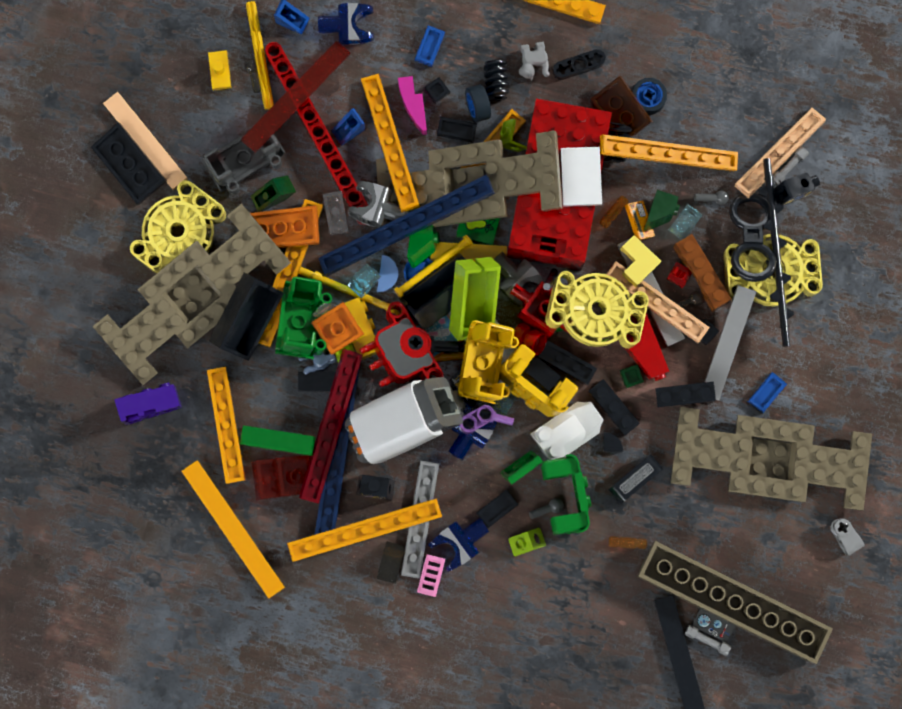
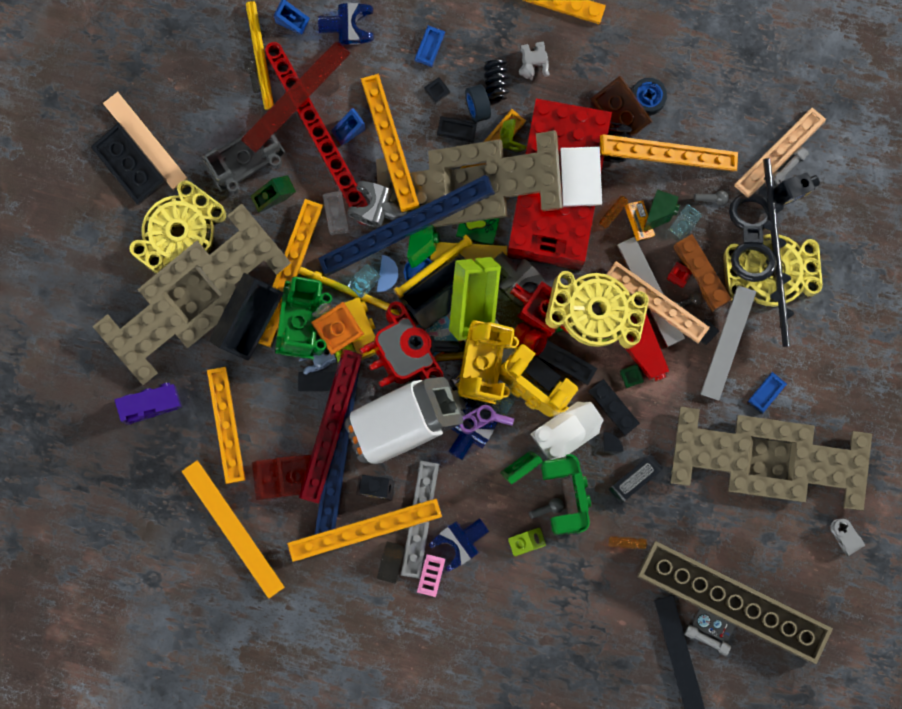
yellow tile [208,50,232,91] -> none
green tile [240,425,316,456] -> none
orange tile [250,205,319,248] -> none
dark pink slope [398,76,427,135] -> none
black tile [476,489,519,528] -> none
black bar [543,268,558,290] -> none
black beam [553,49,606,80] -> none
light yellow tile [620,235,662,287] -> none
black brick [655,381,716,407] -> none

